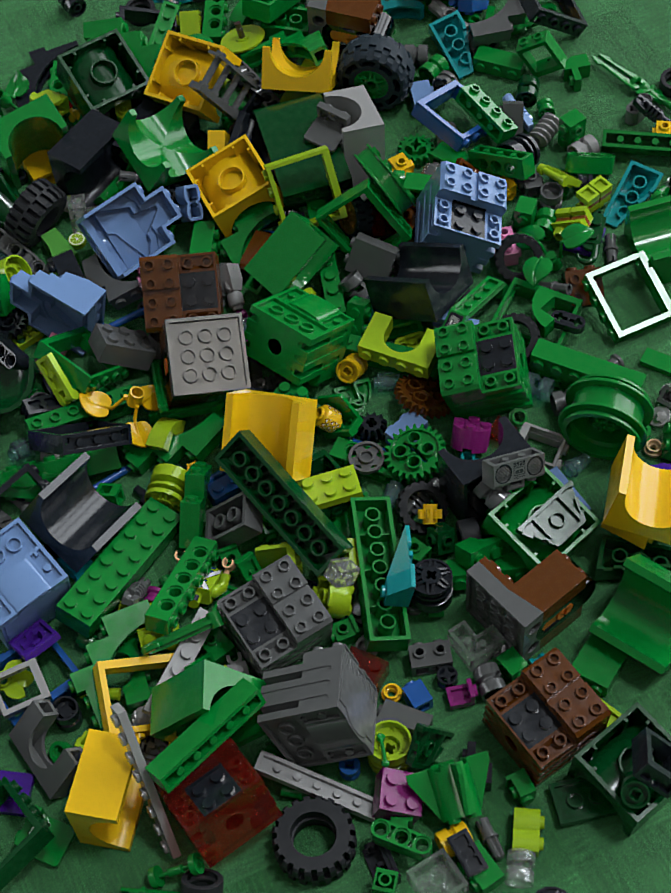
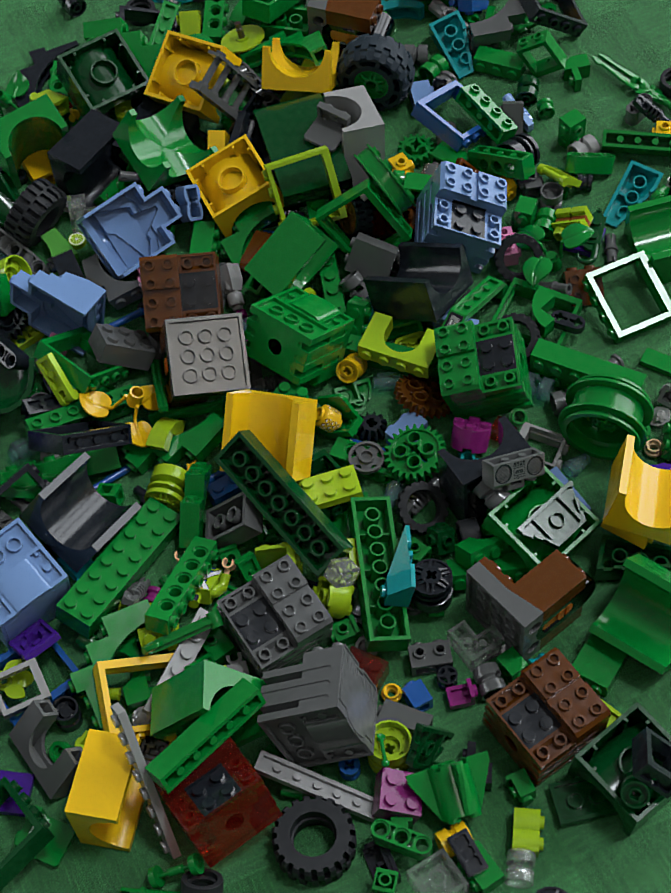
yellow gear [418,504,442,524] -> none
dark grey axle [475,817,505,861] -> none
light grey piece [528,112,559,148] -> none
lime hips [575,175,613,214] -> none

